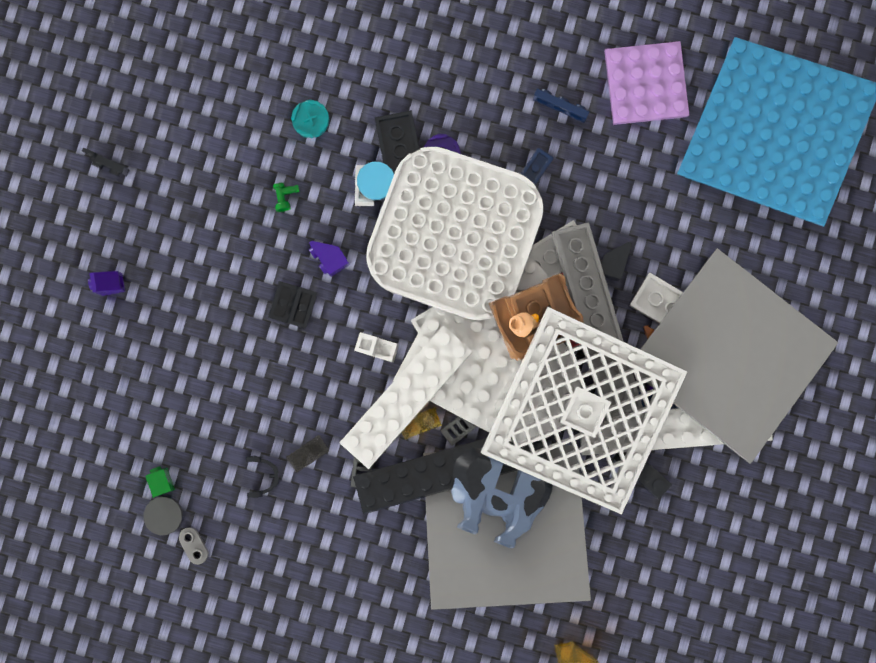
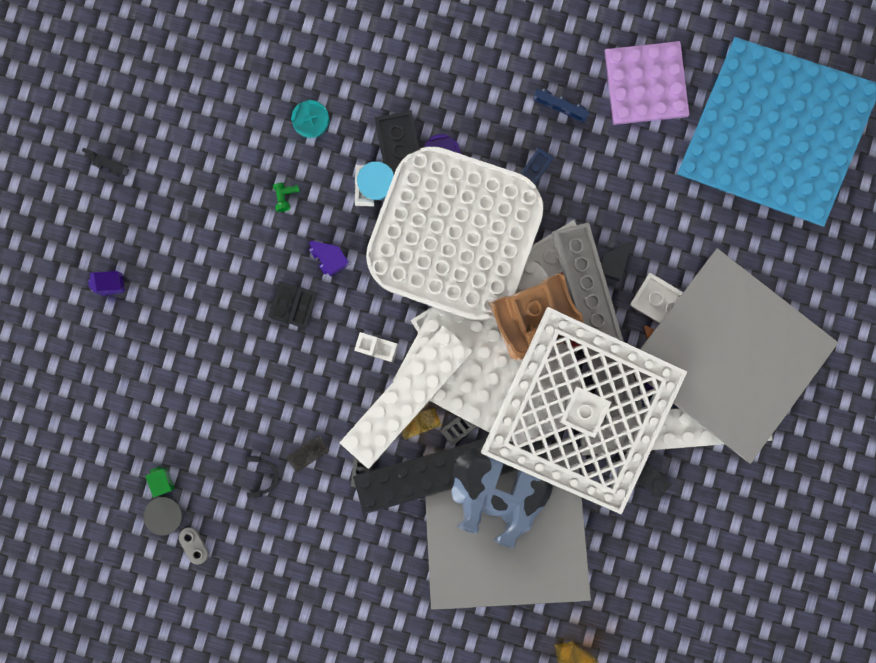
light nougat animal [509,312,540,337] -> none

